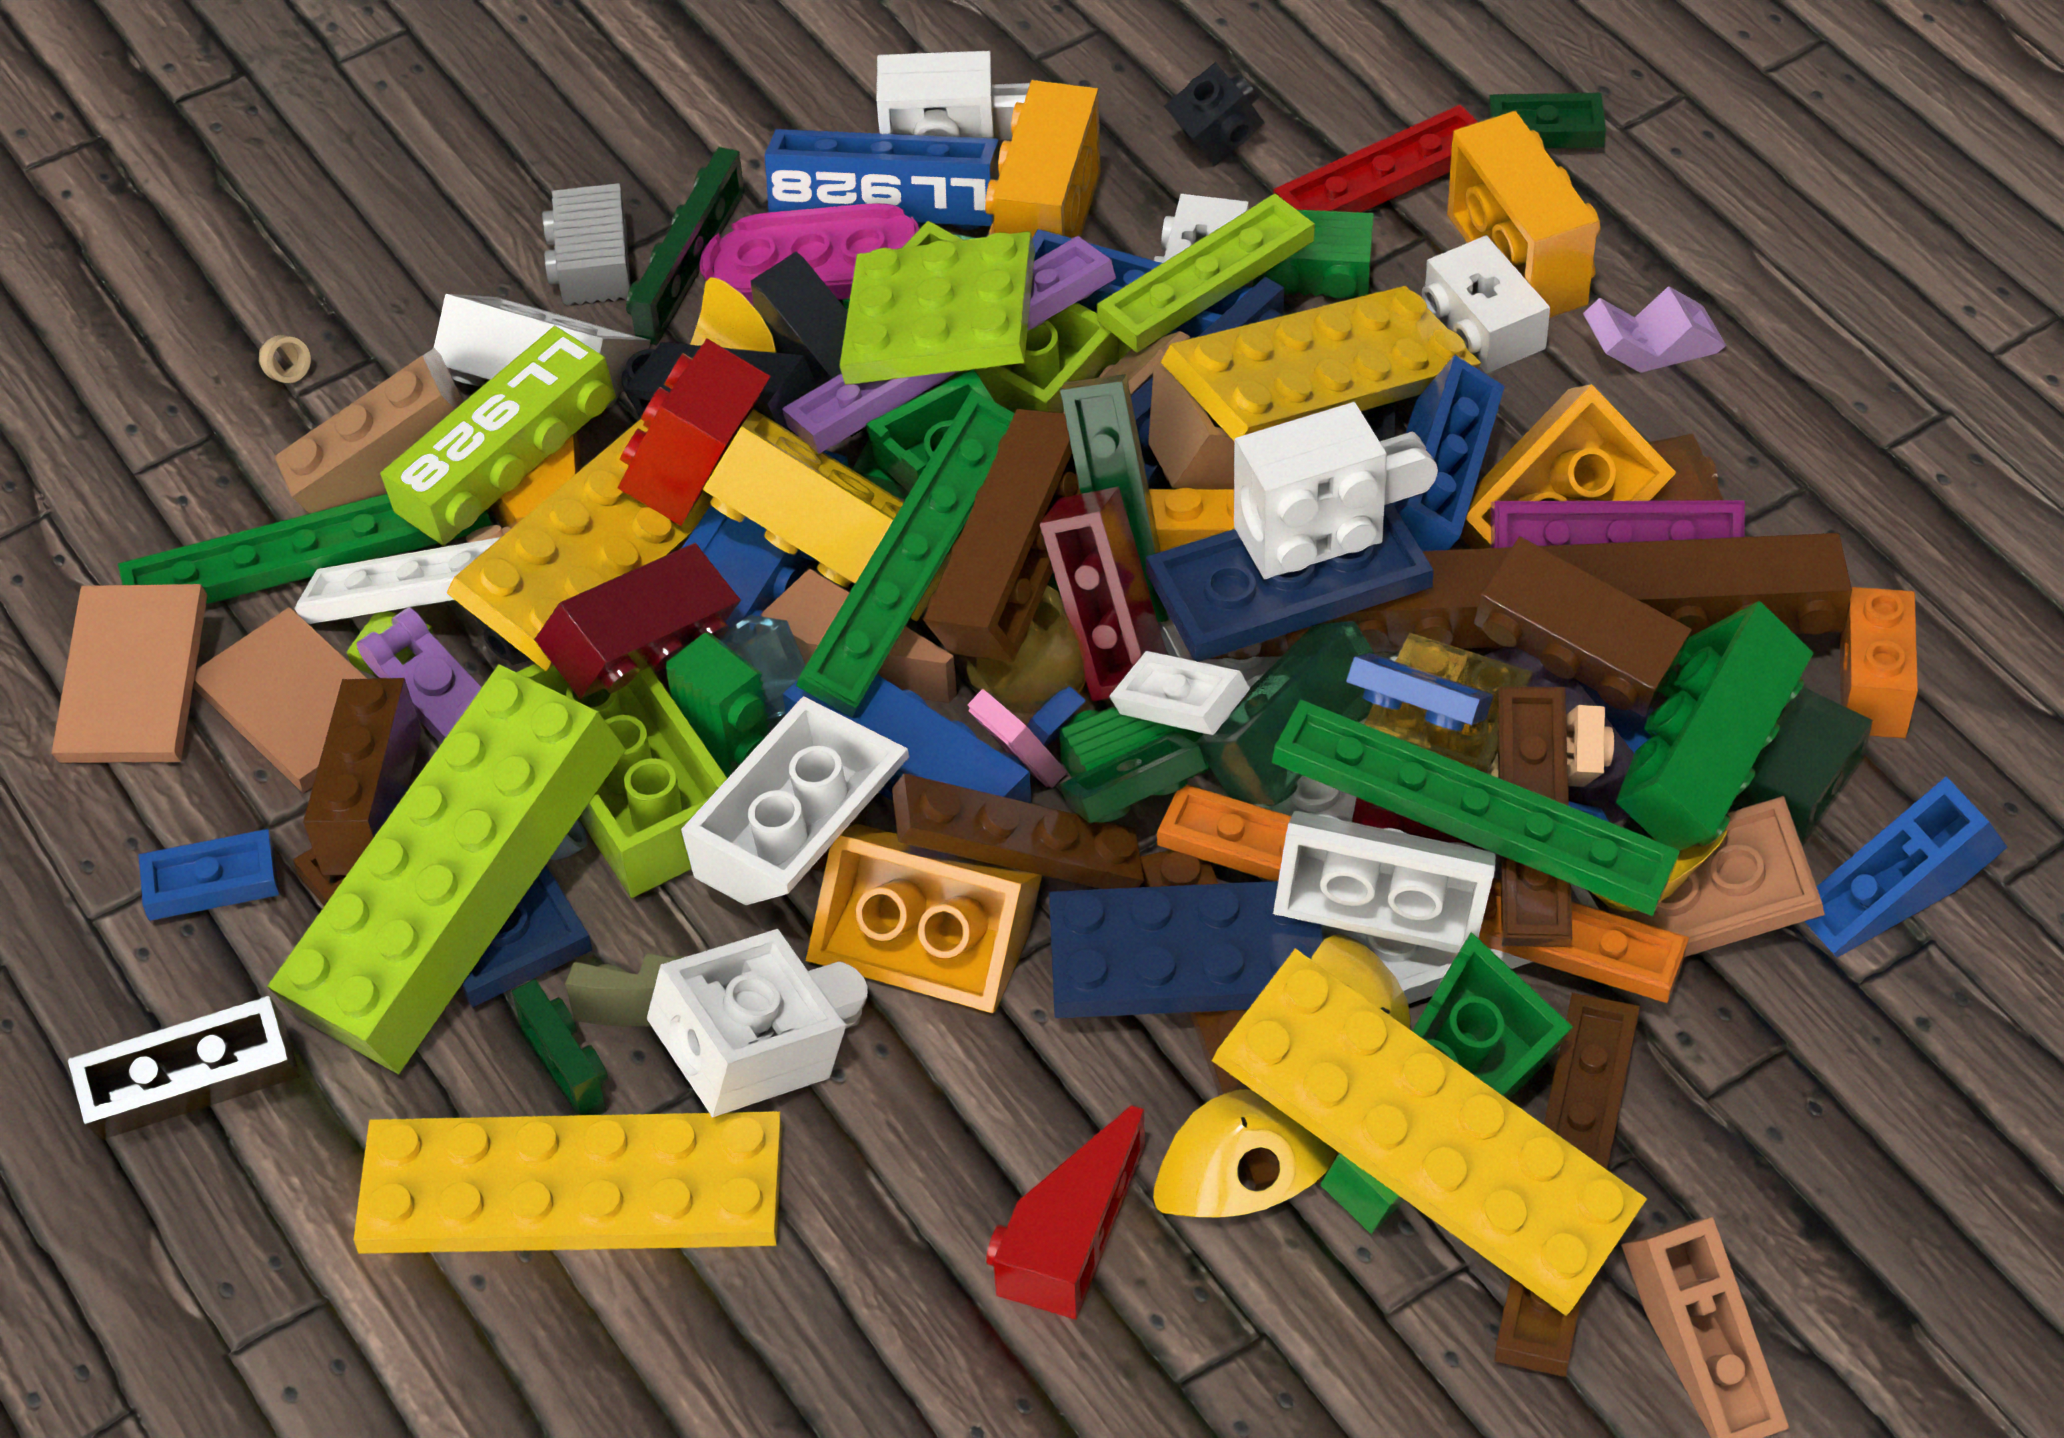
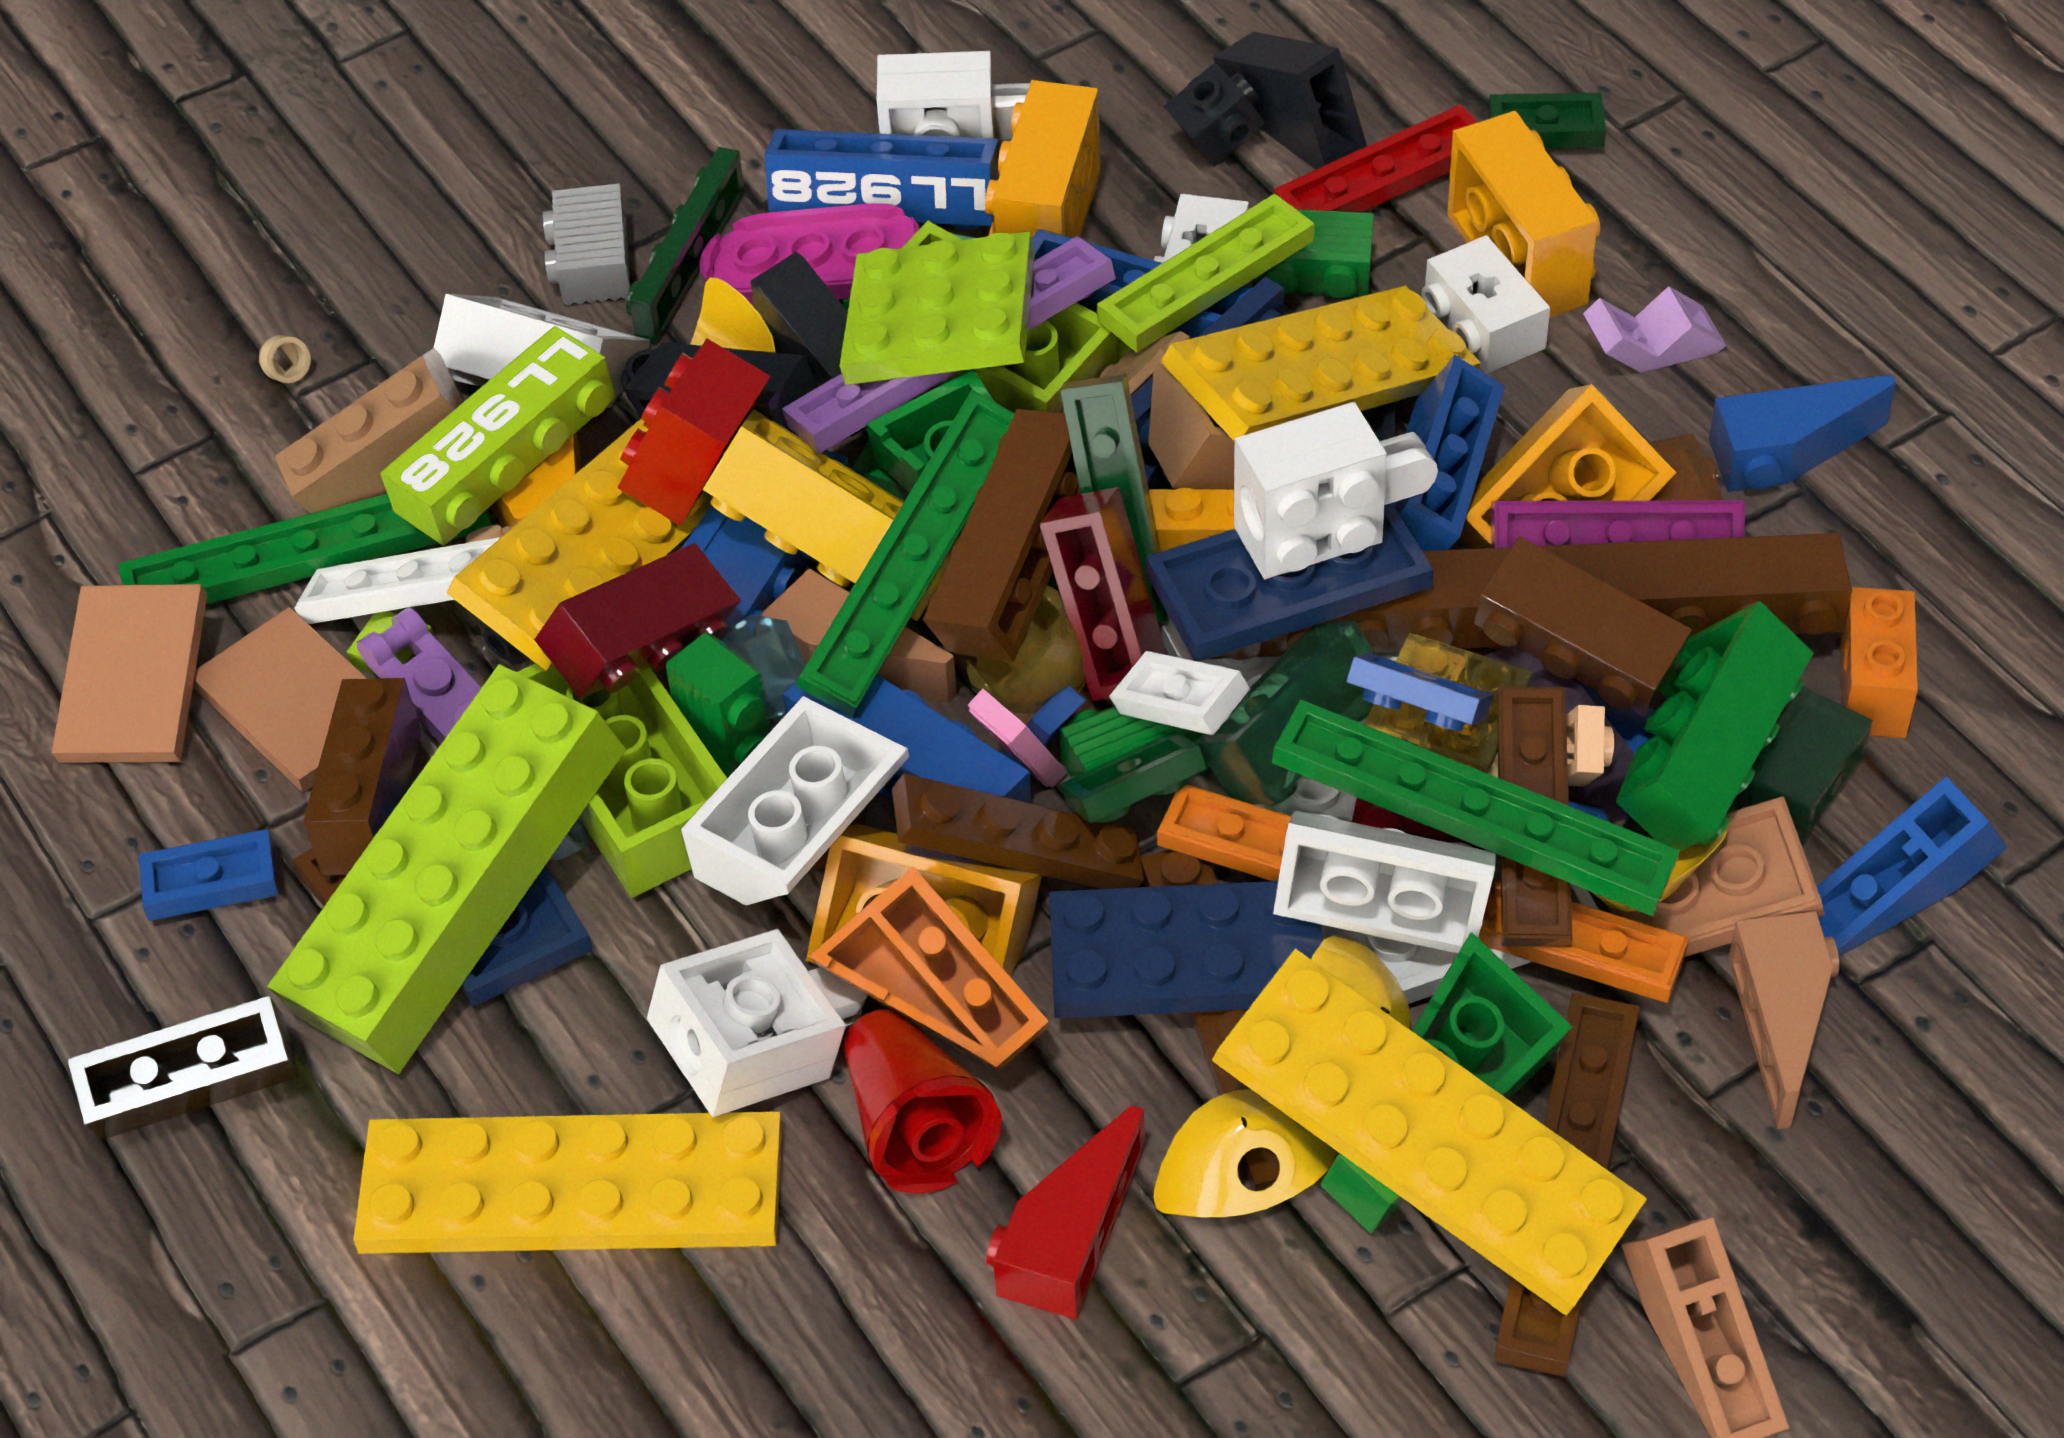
dark green plate [511,979,609,1115] -> none
olive slope [565,953,686,1027] -> none
none -> orange wedge [809,866,1049,1072]
none -> red cone [843,1009,1002,1194]
none -> black slope [1213,31,1367,169]
none -> blue slope [1709,374,1896,492]
none -> nougat slope [1728,911,1839,1129]

